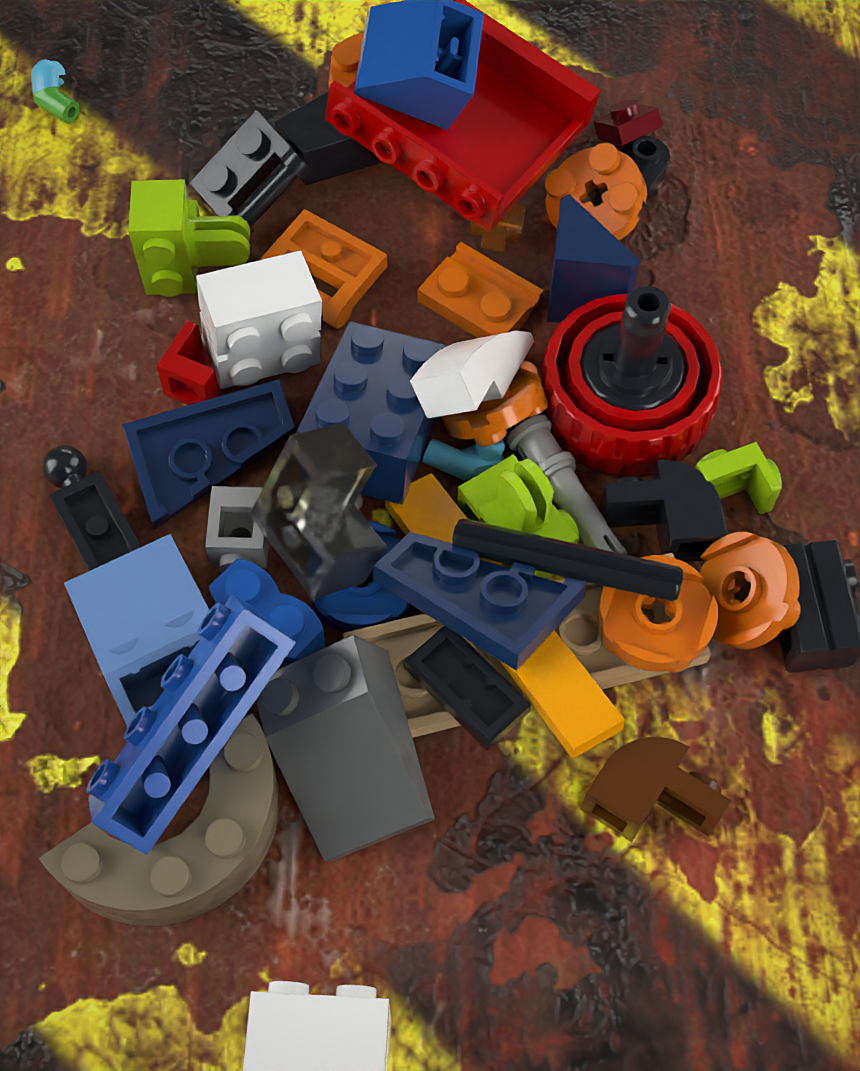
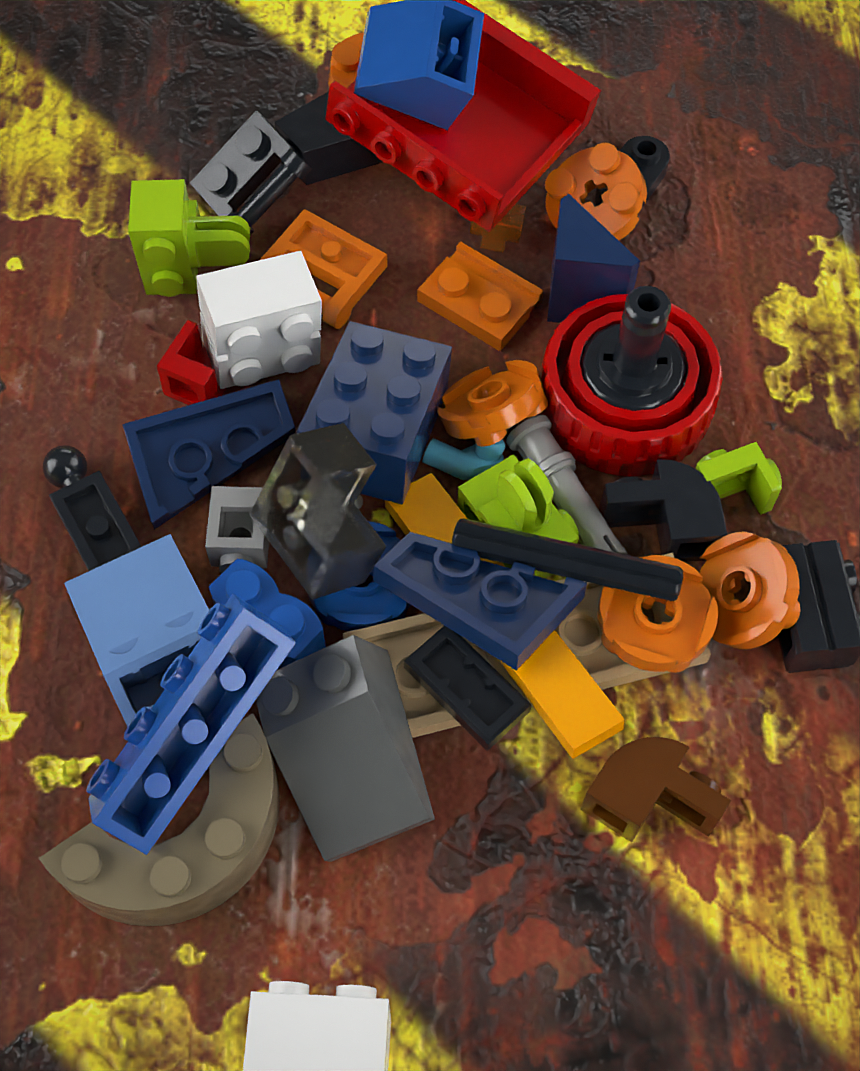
arm [31,59,80,123] -> none
white slope [410,331,534,418] -> none
dark red plate [593,99,663,145] -> none

